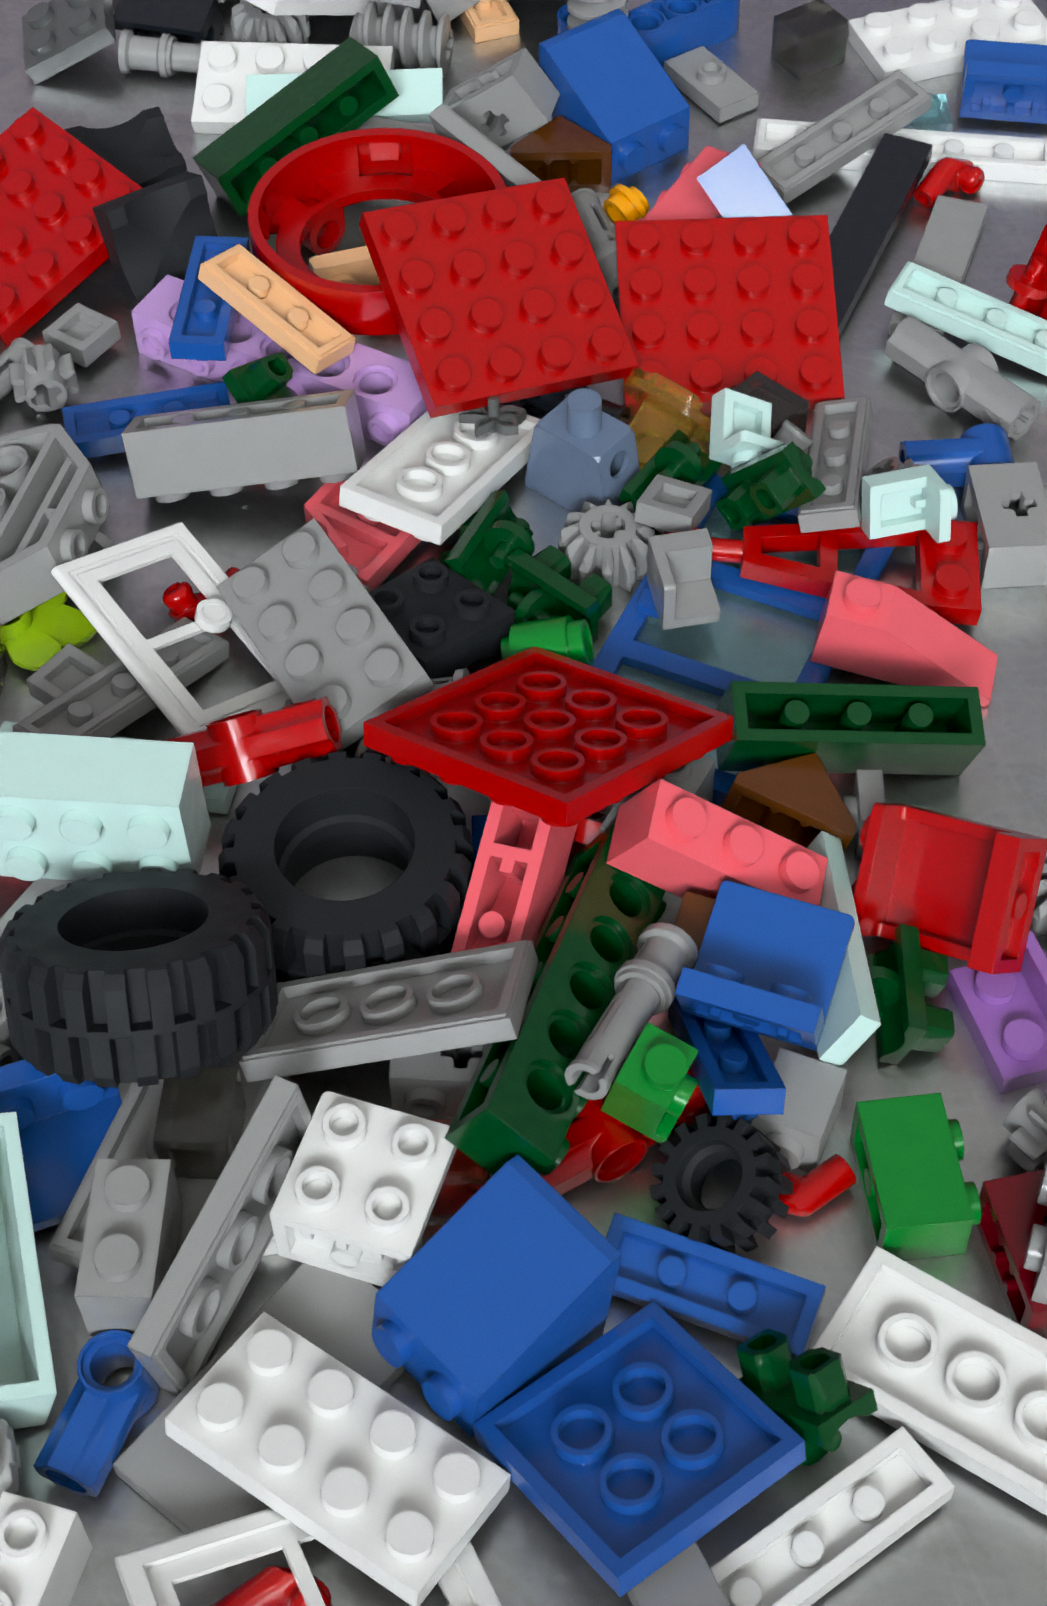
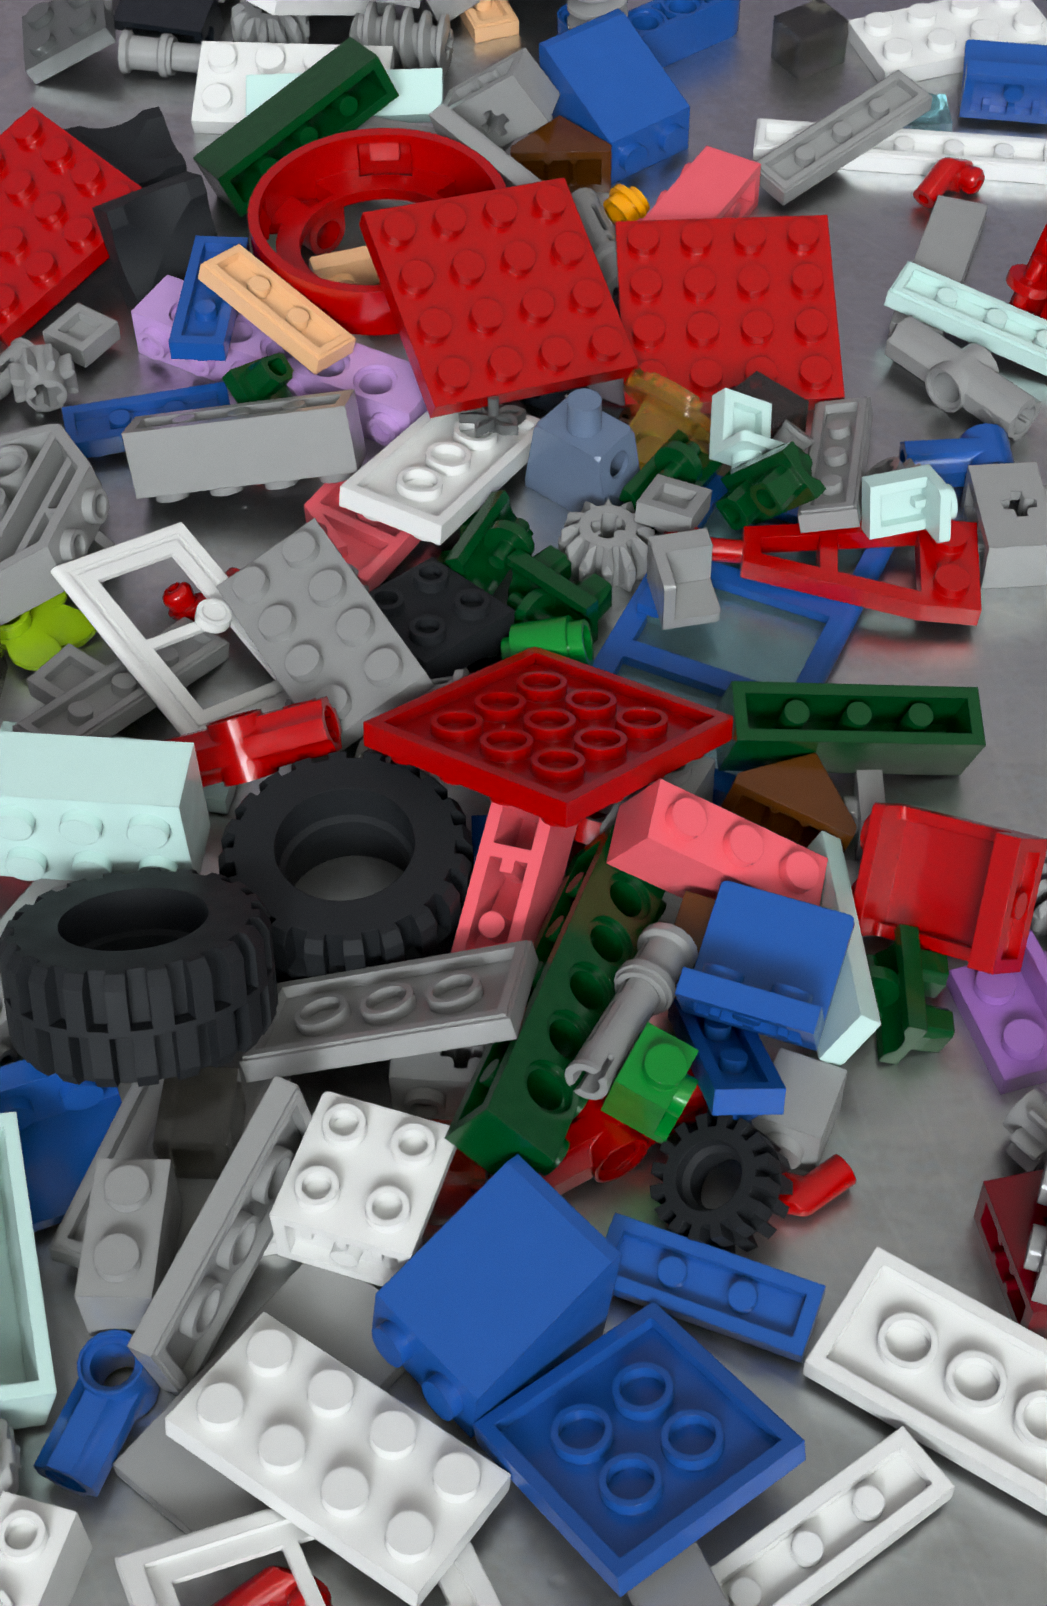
light grey plate [664,46,759,123] -> none
hinge [696,144,793,218] -> none
dark green hips [736,1329,878,1466] -> none
coral slope [810,570,998,708] -> none
black tile [830,133,933,337] -> none
green brick [850,1092,981,1261] -> none

